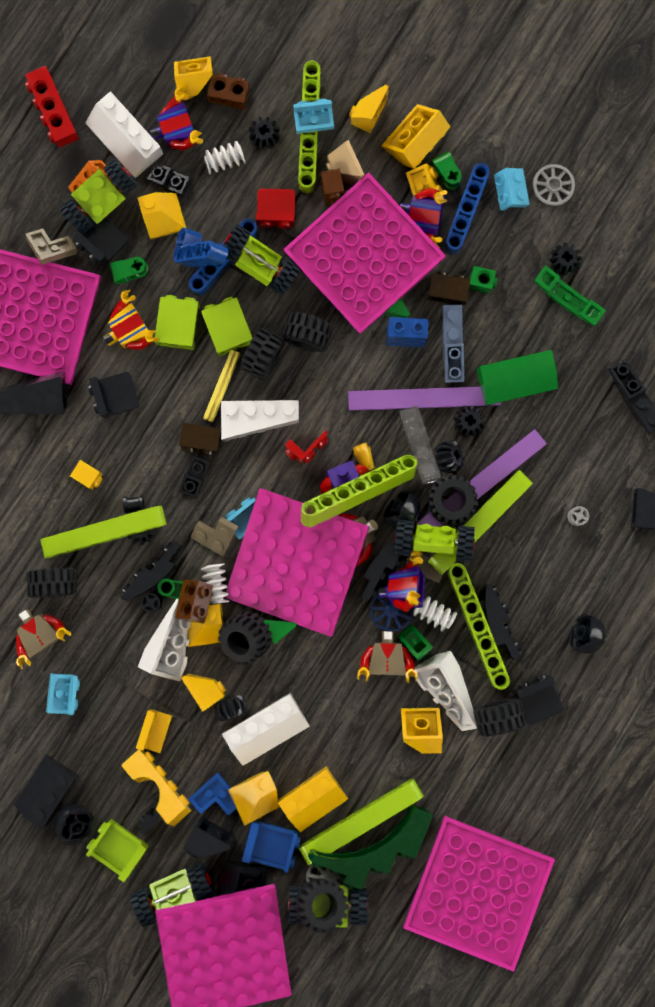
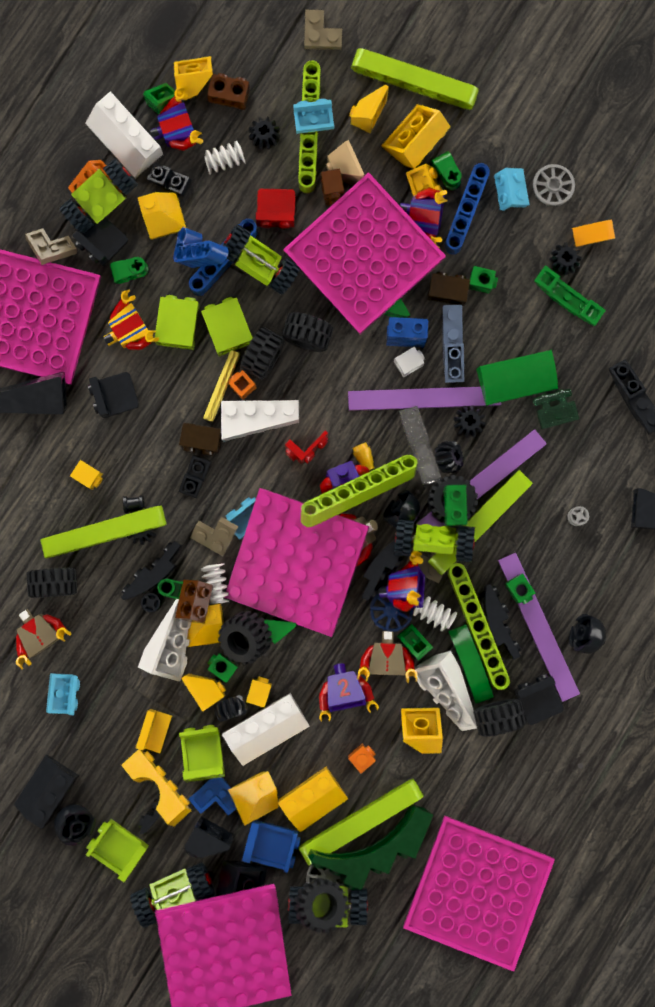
red brick [25,65,79,148] -> none
none -> green slope [143,83,175,115]
none -> lime panel [179,725,225,783]
none -> green brick [207,653,239,683]
none -> orange brick [228,370,257,400]
none -> yellow brick [246,676,272,708]
none -> dark tan plate [304,10,342,50]
none -> torso [319,663,379,722]
none -> orange brick [348,743,376,773]
none -> lime beam [351,48,479,110]
none -> white brick [394,347,425,378]
none -> green brick [444,485,467,526]
none -> green slope [448,624,494,704]
none -> medium lavender tile [497,553,580,702]
none -> green brick [504,573,535,605]
none -> clear green plate [533,389,580,430]
none -> light orange slope [572,219,615,247]

